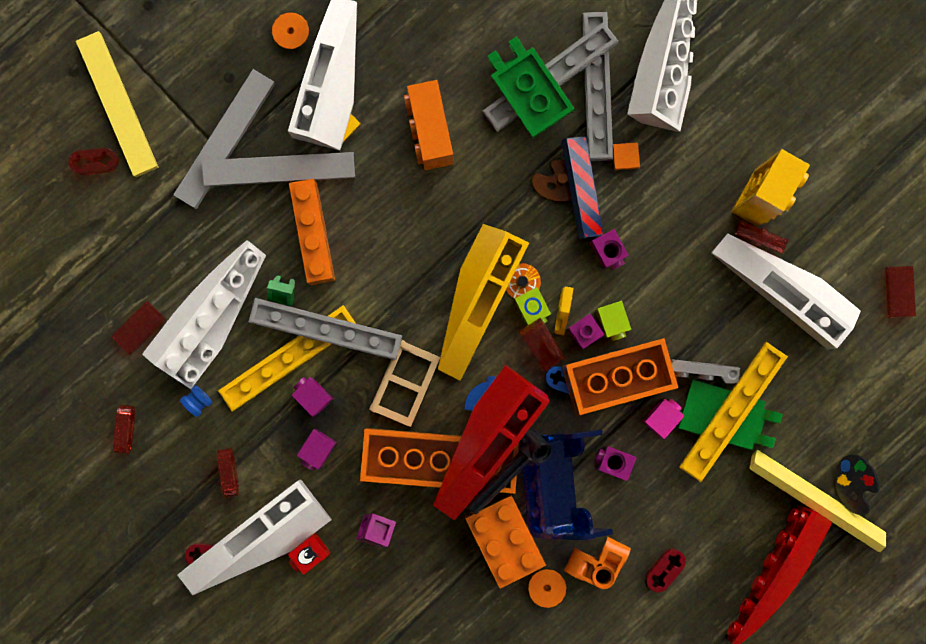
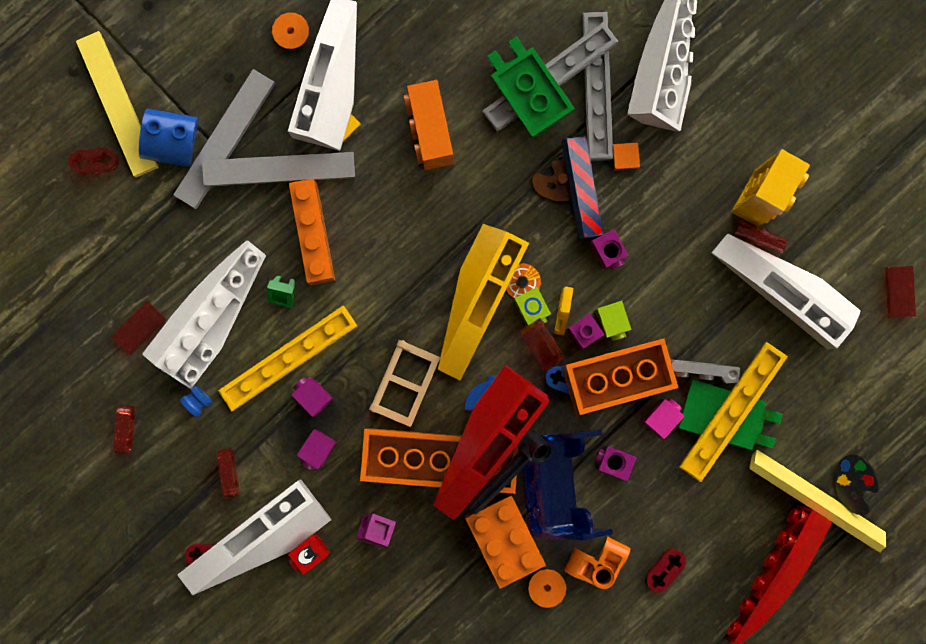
light grey tile [248,298,402,360] -> none
none -> blue brick [139,108,199,167]

